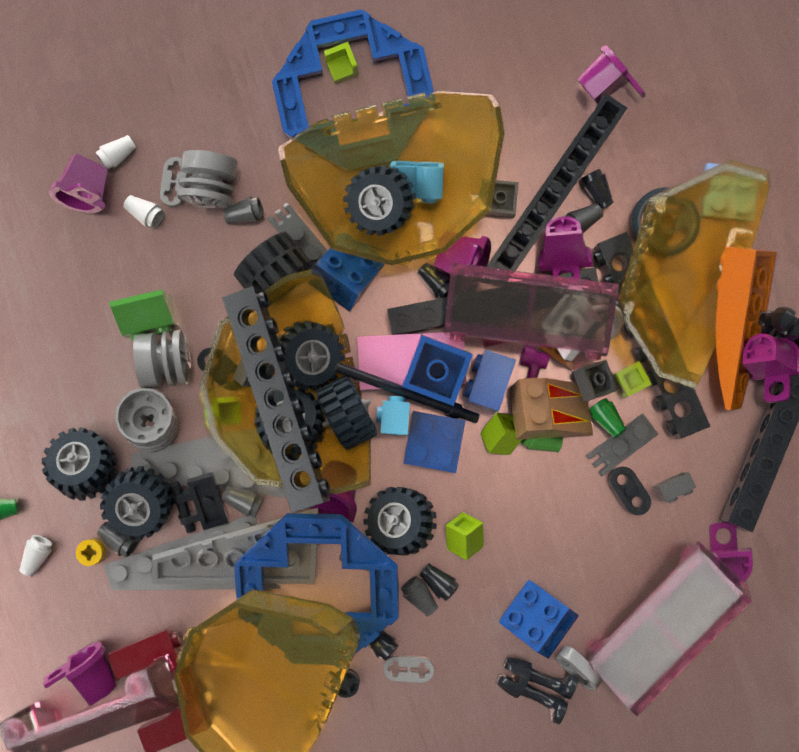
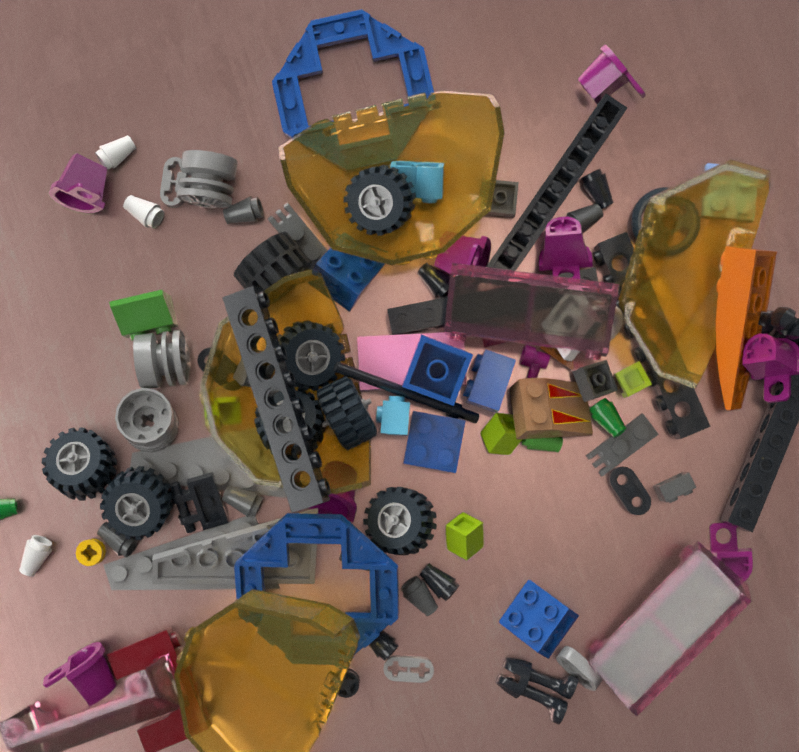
lime panel [324,42,359,84] -> none

